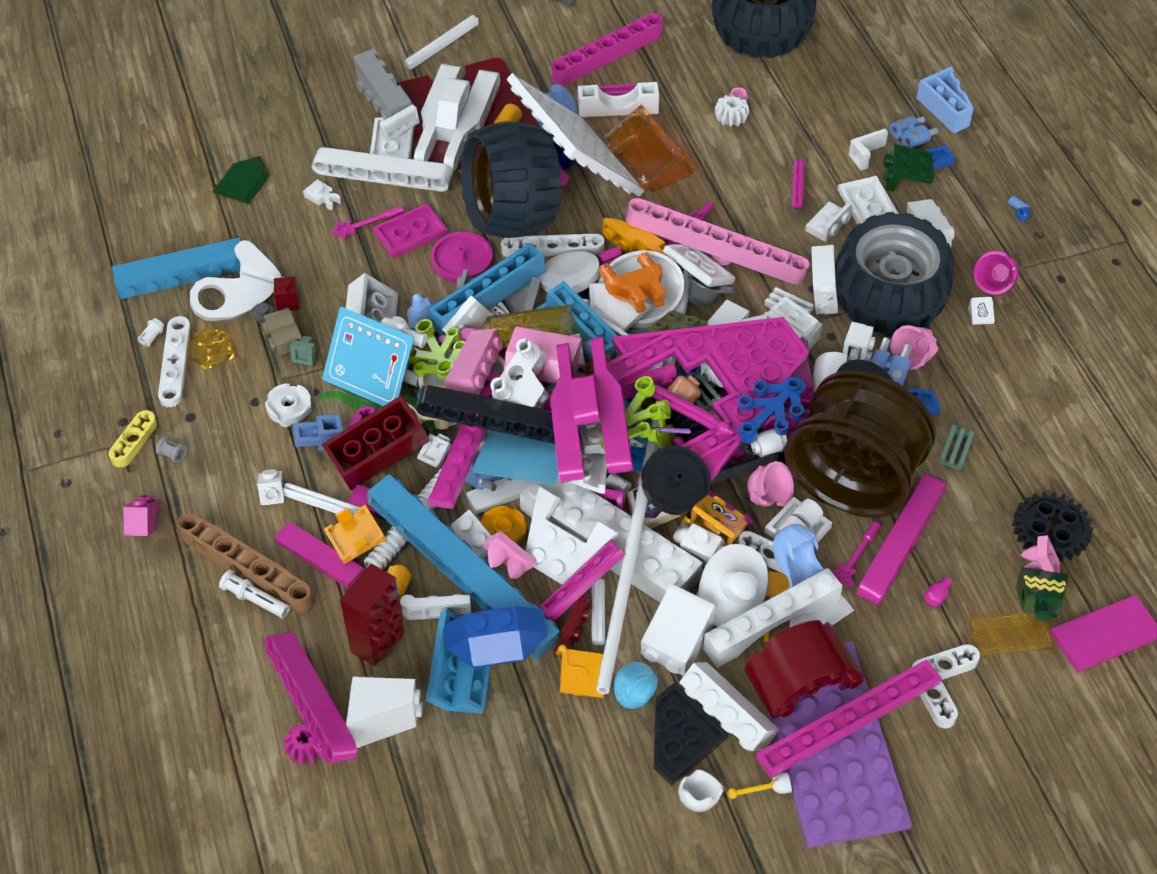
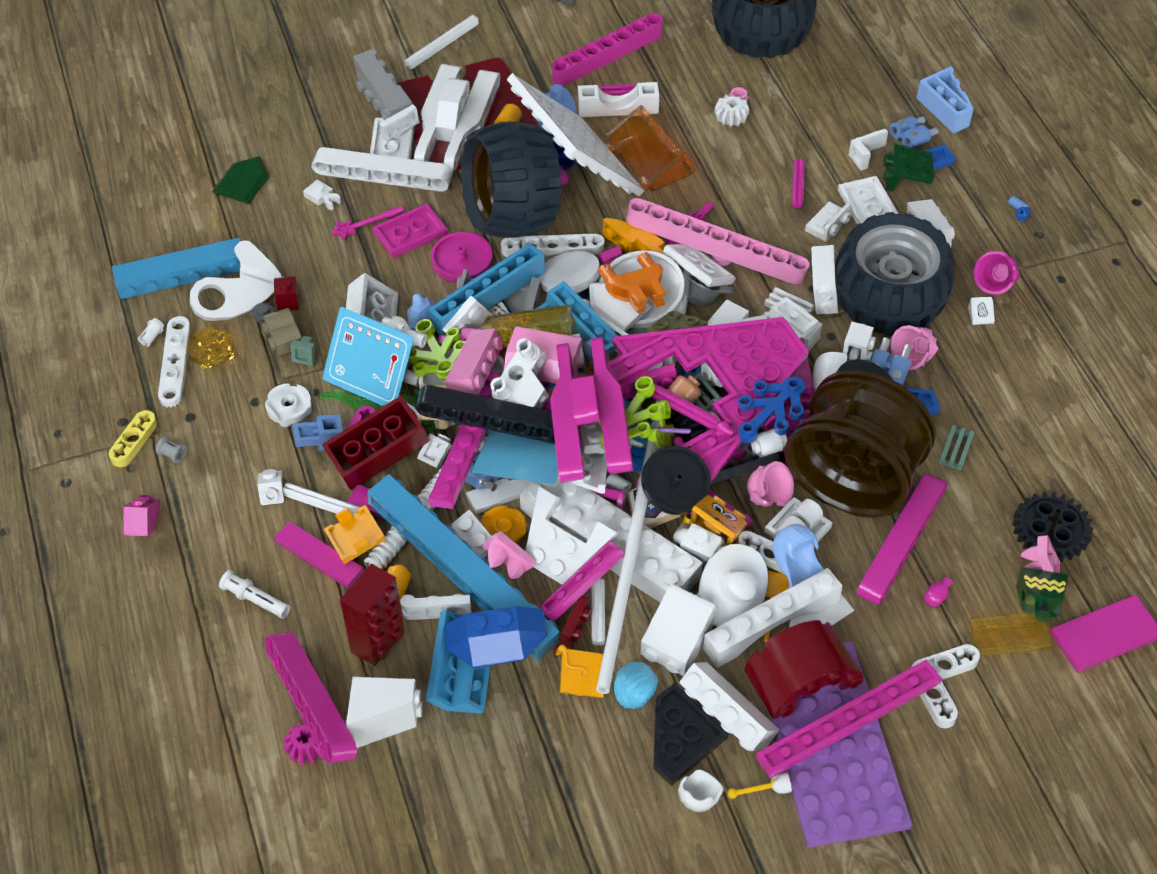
medium nougat beam [177,513,314,614] -> none
dark pink piece [830,522,881,588] -> none

